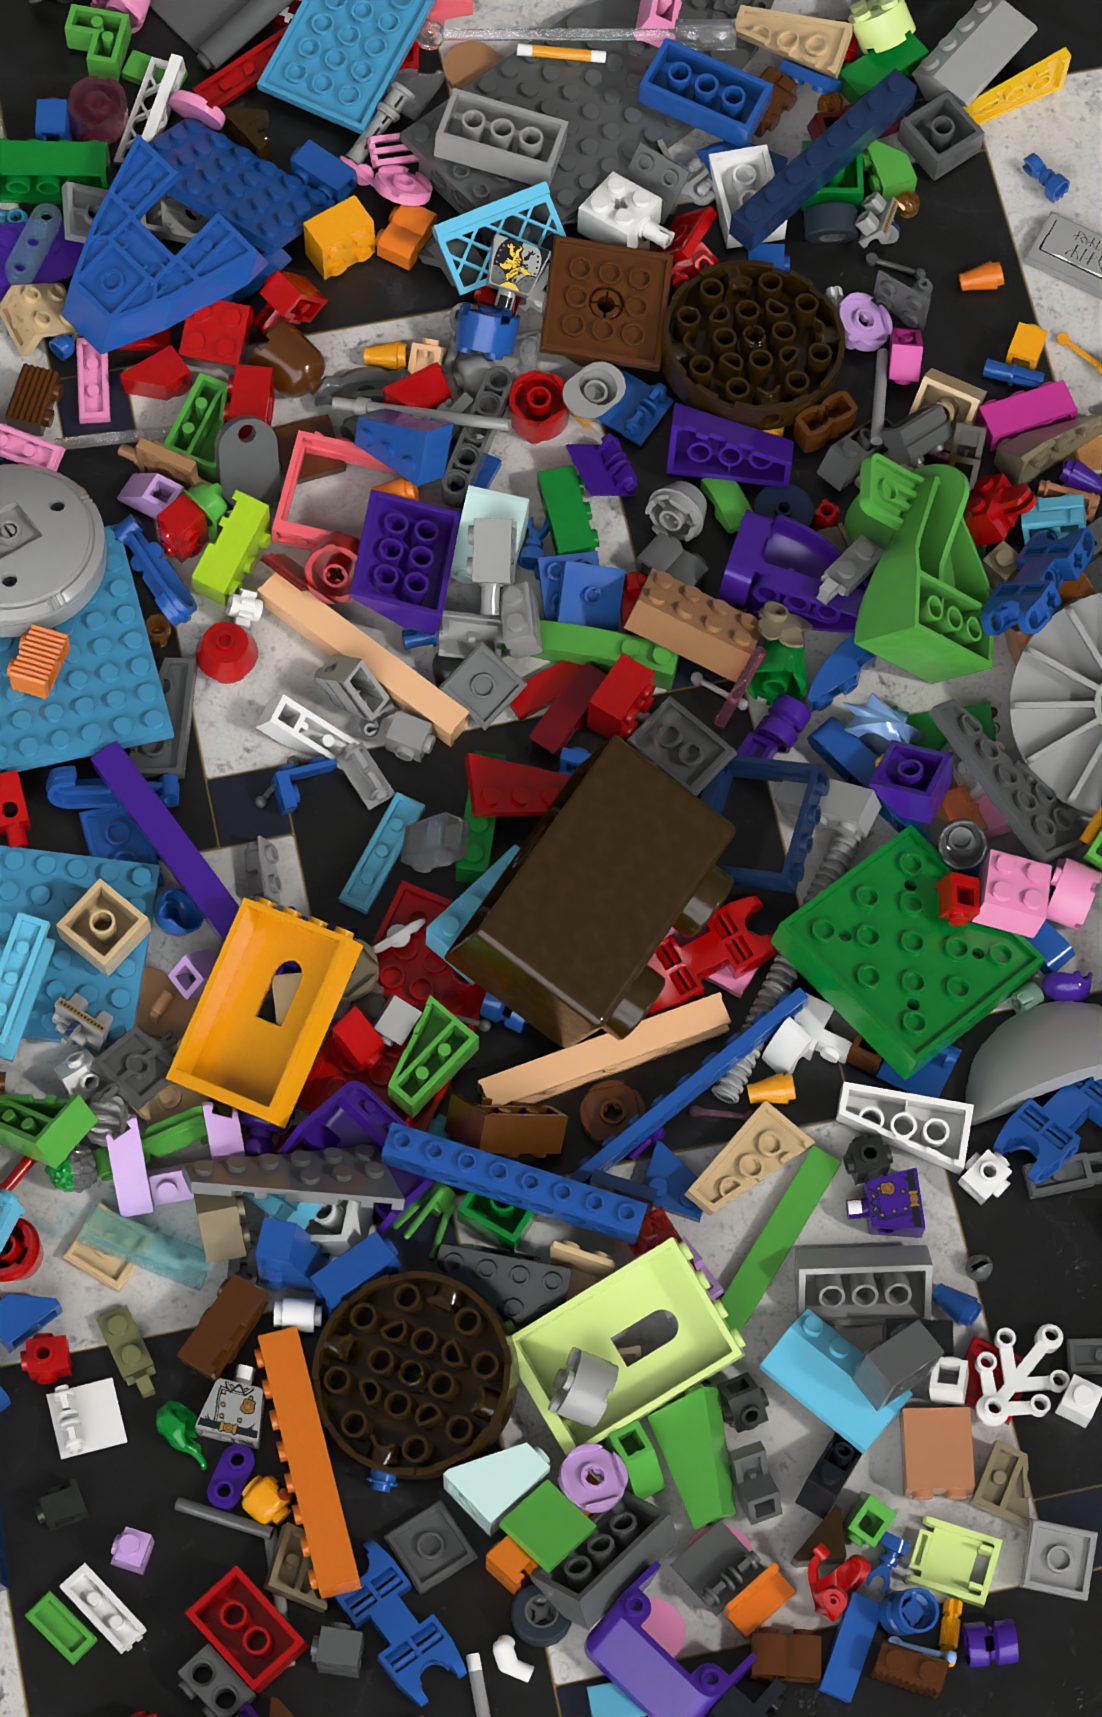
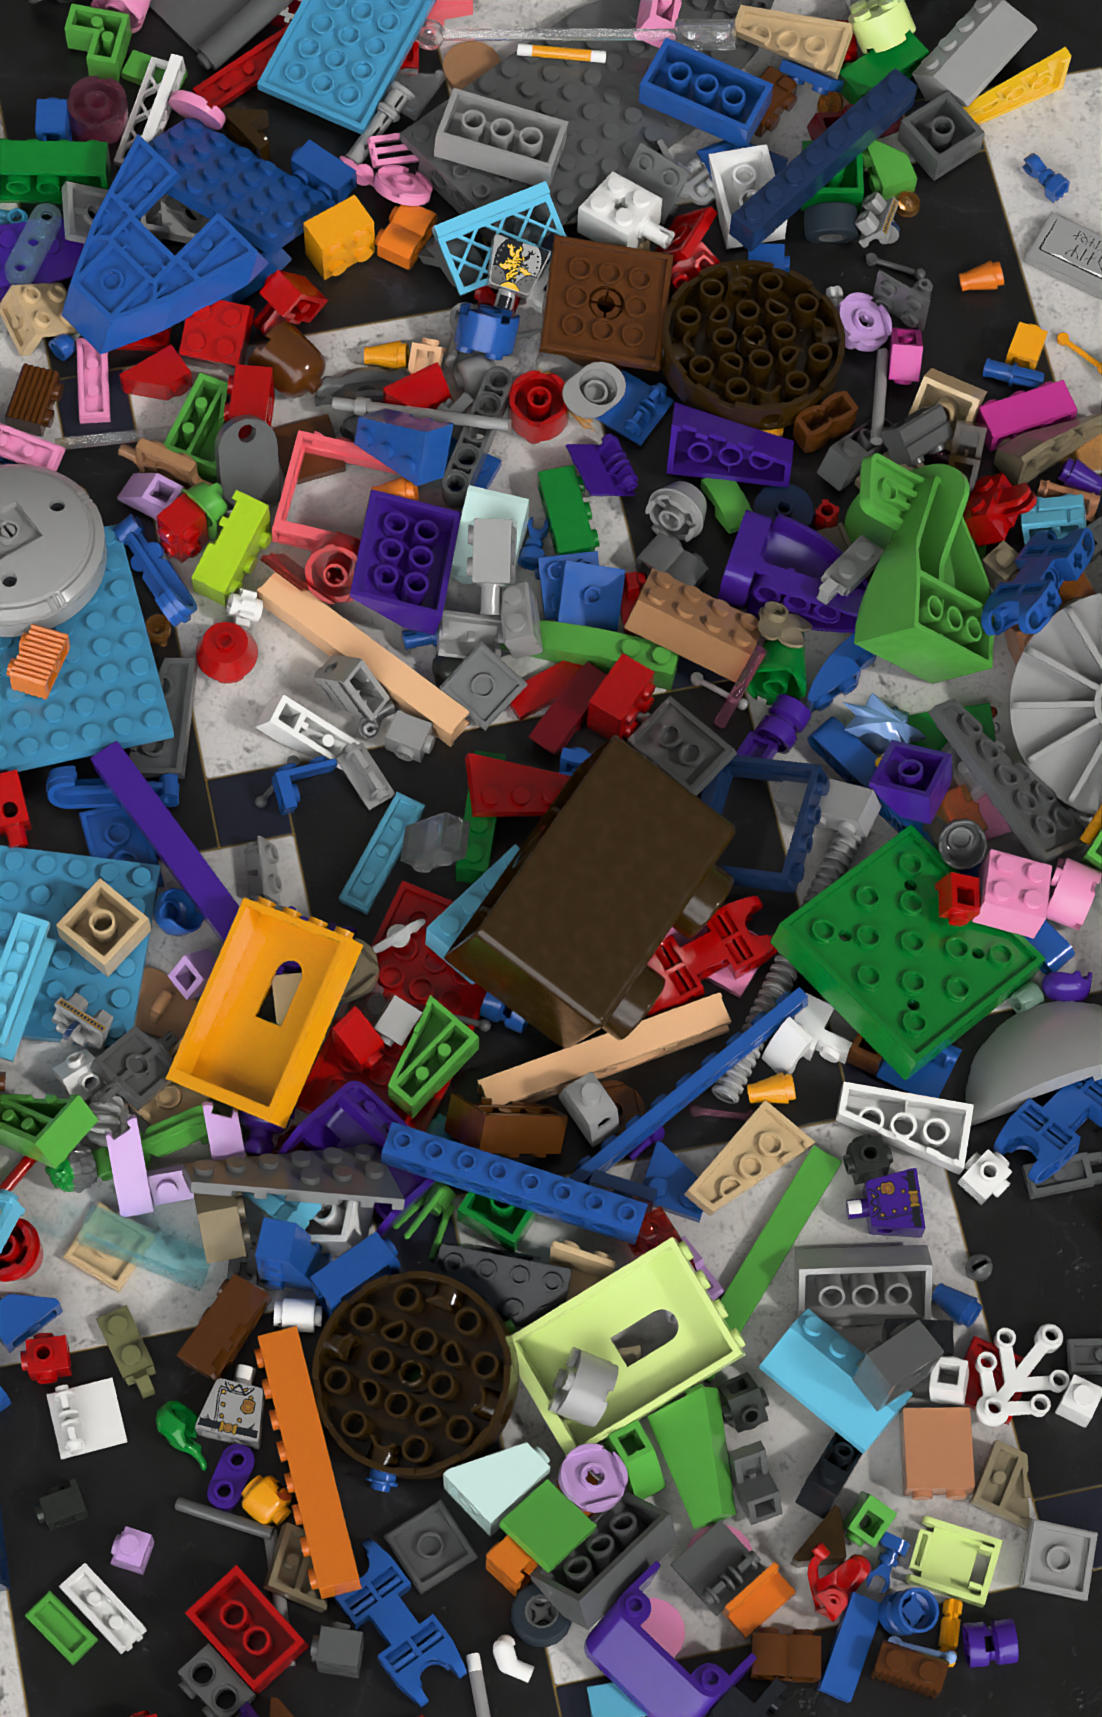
none -> light grey torso [558,1072,620,1148]

